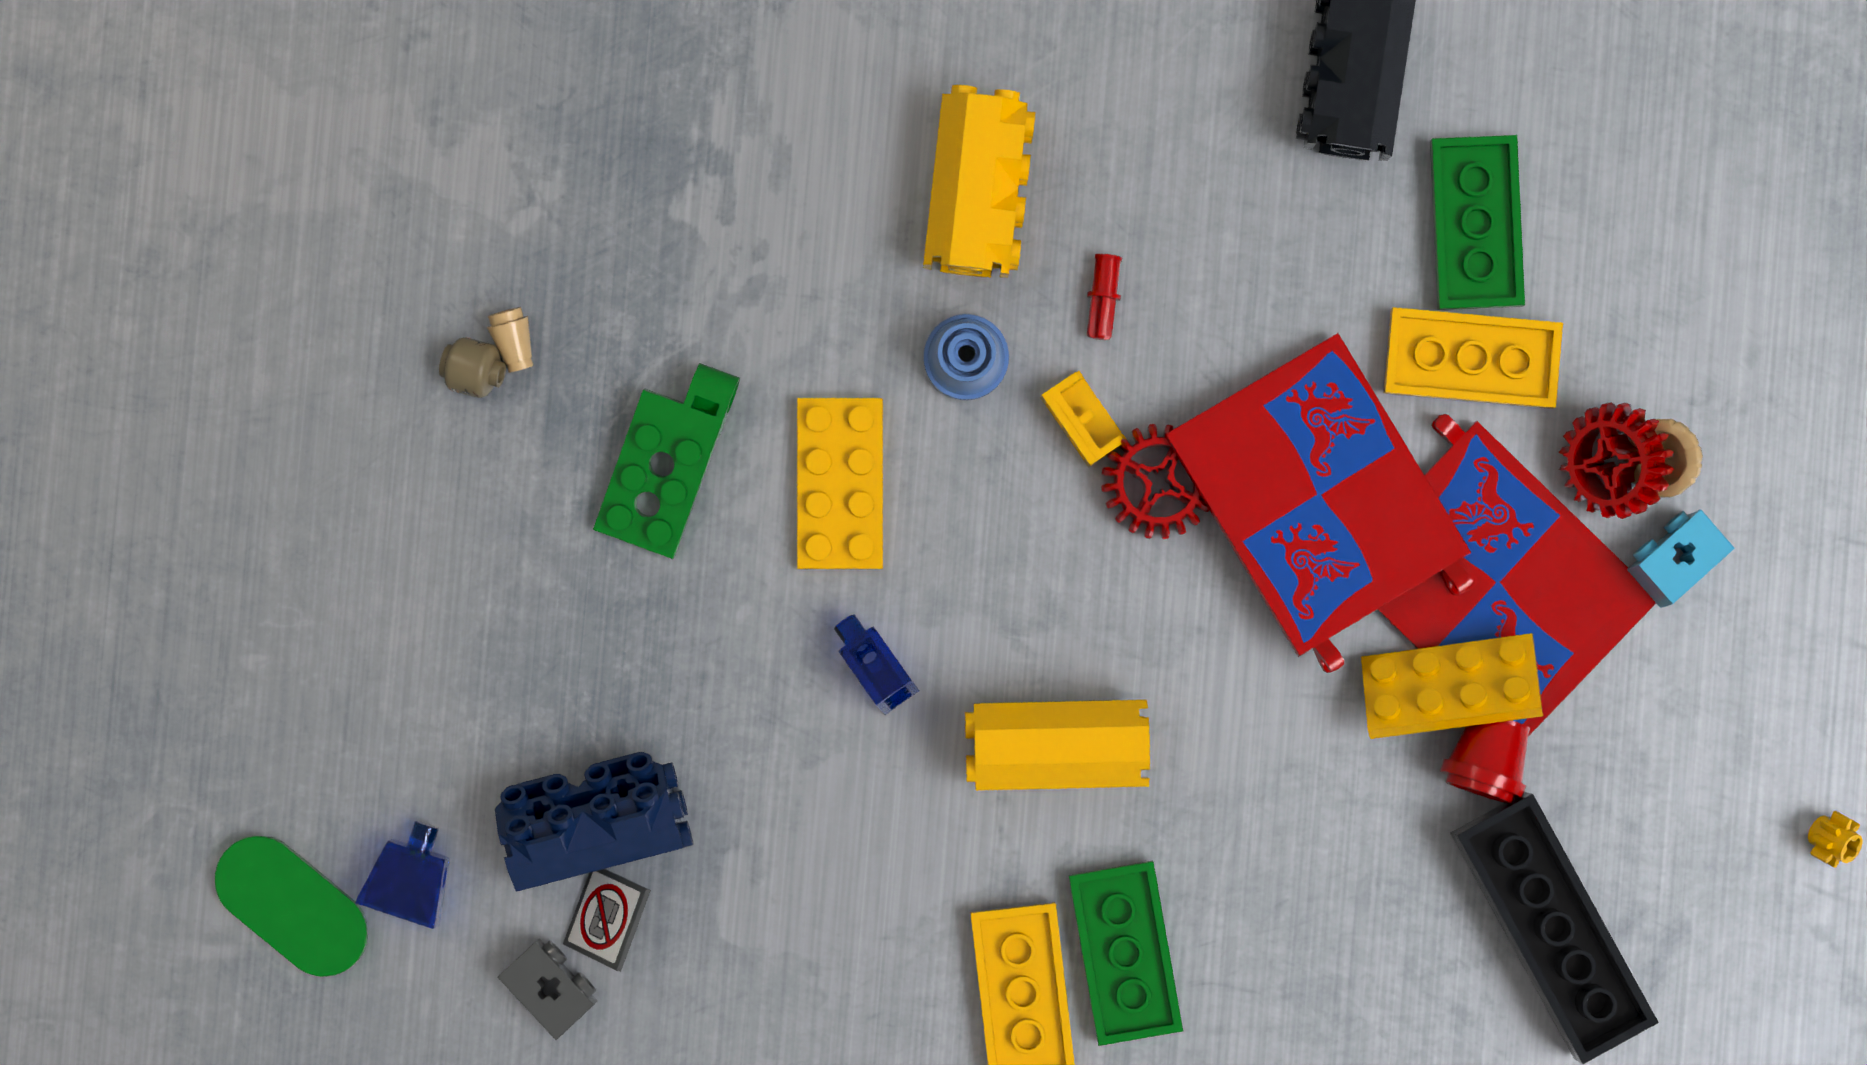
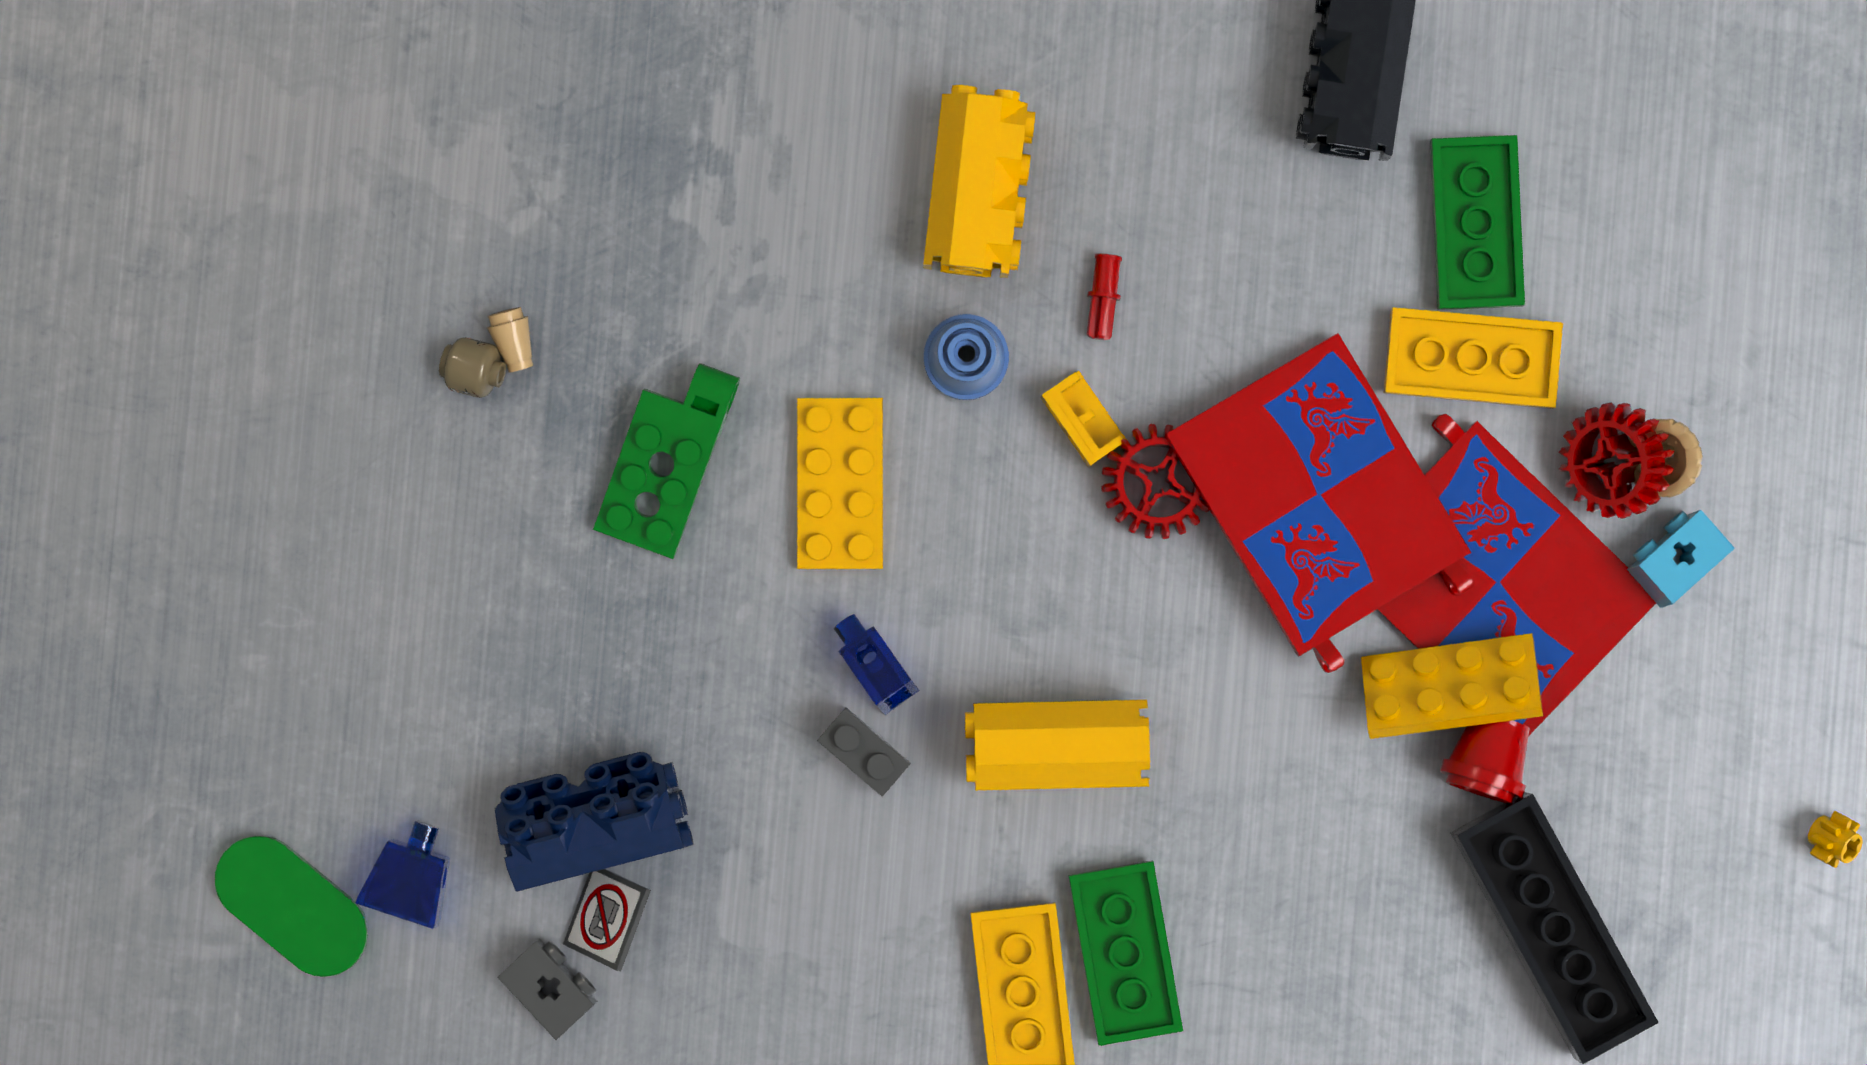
none -> dark grey brick [817,707,911,797]

